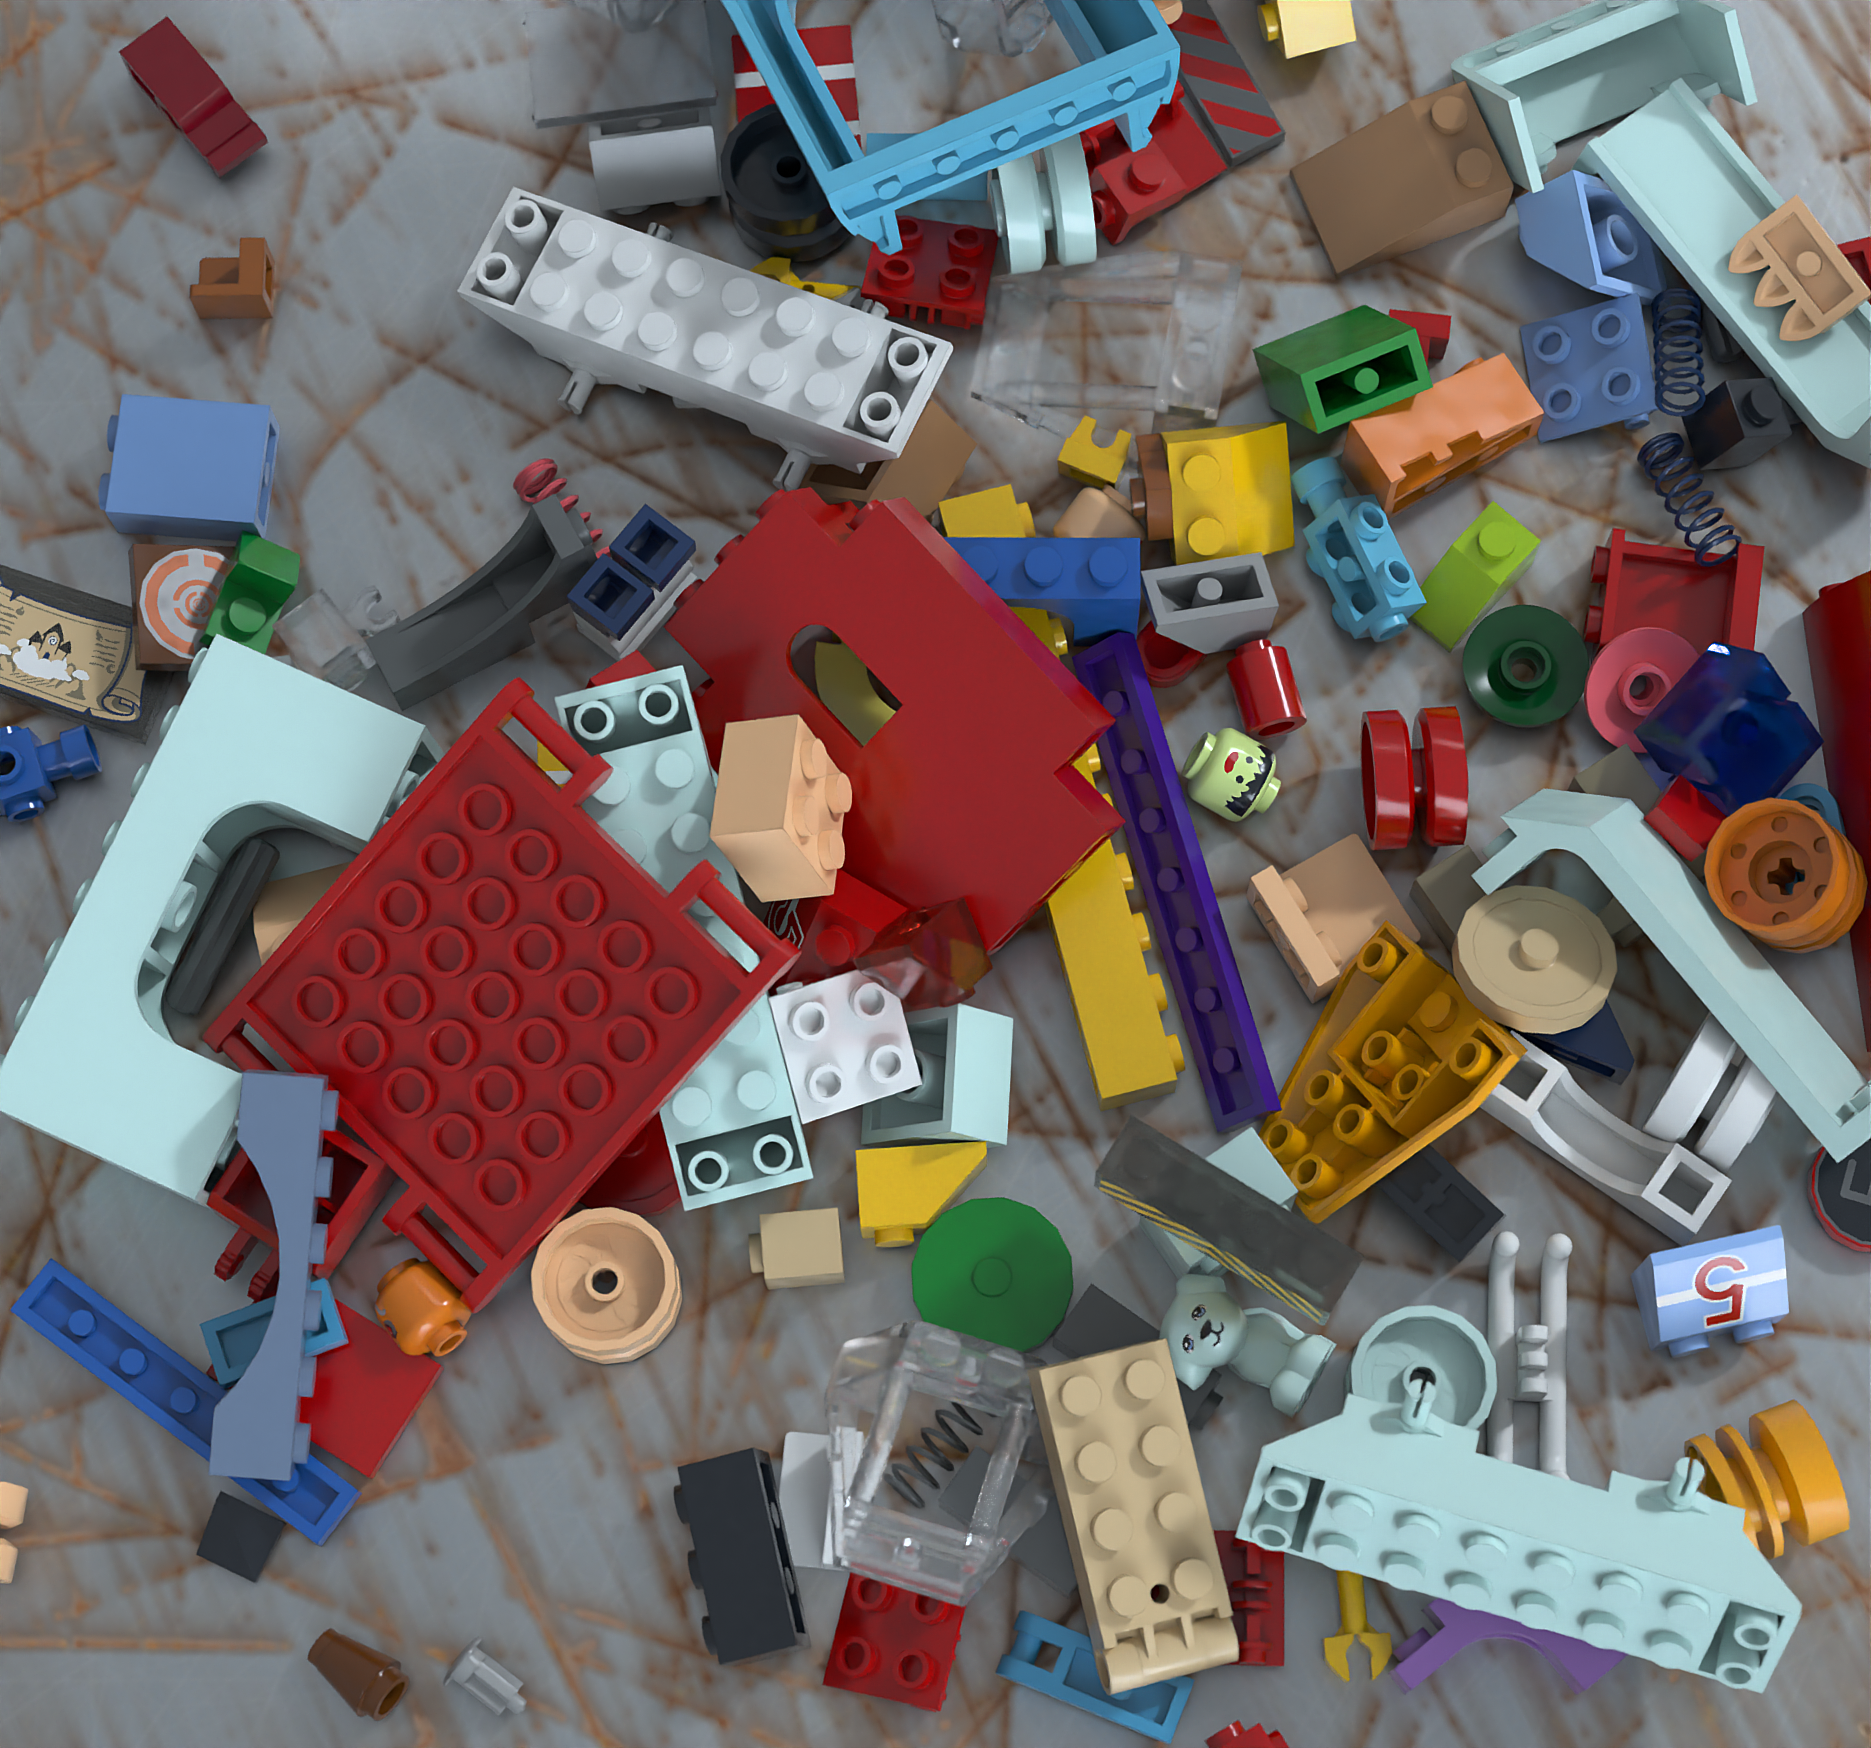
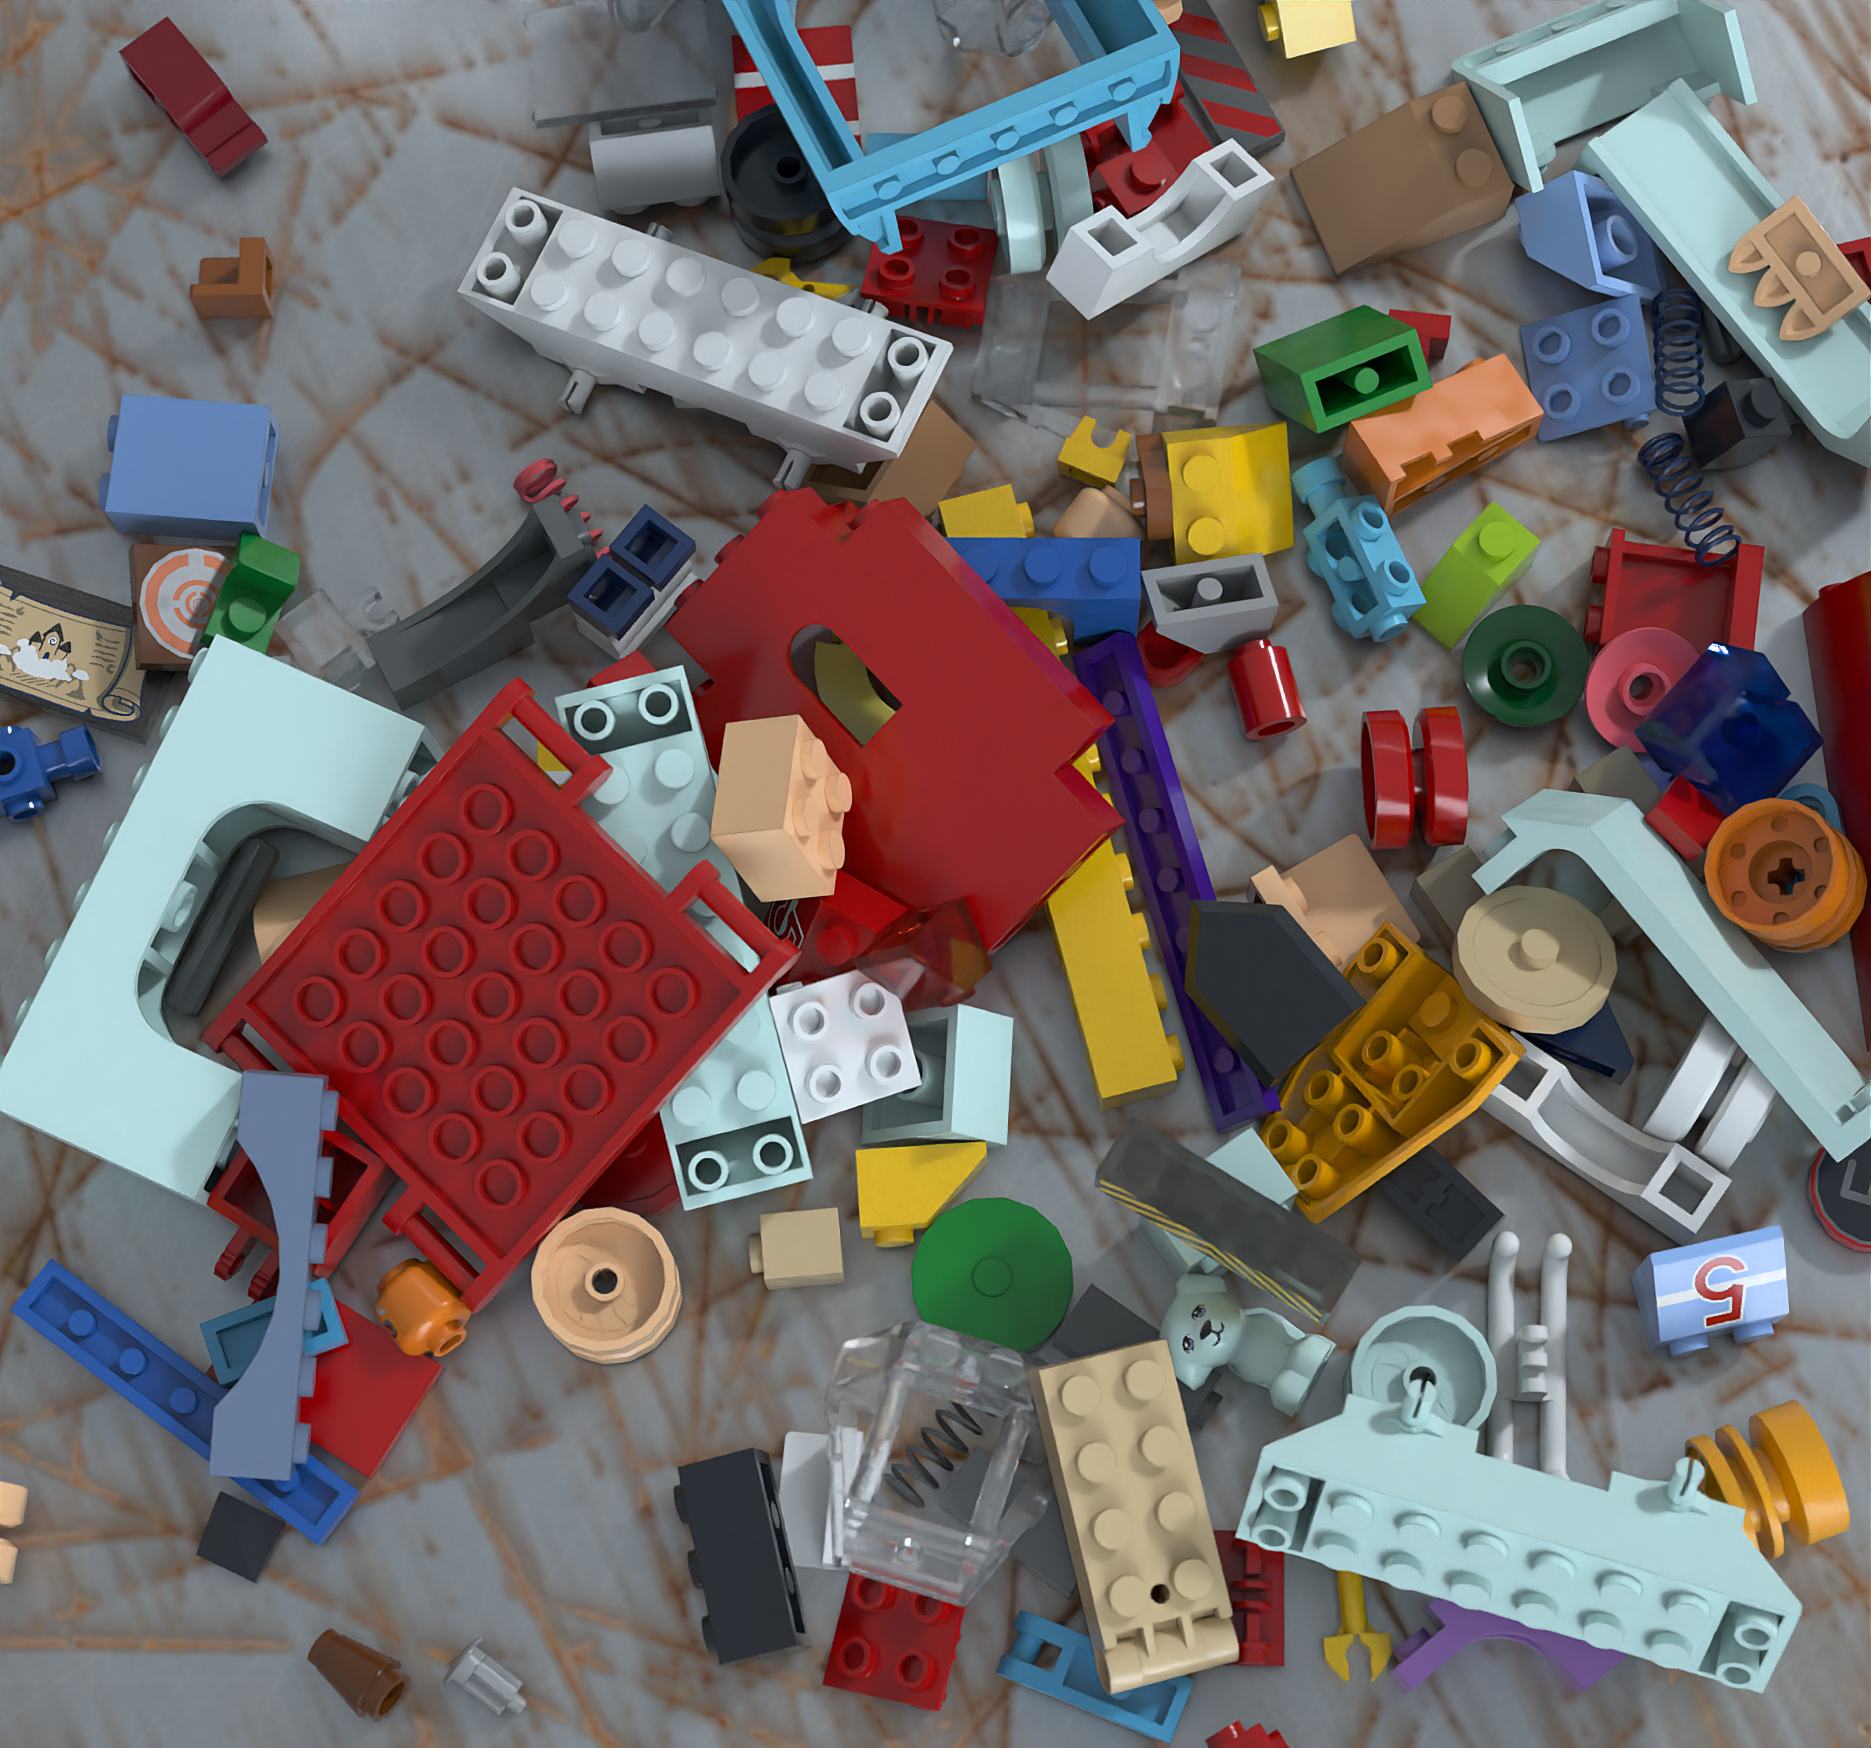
yellowish green head [1182,728,1281,822] -> none
none -> white arch [1046,138,1275,320]
none -> black tile [1184,899,1368,1089]

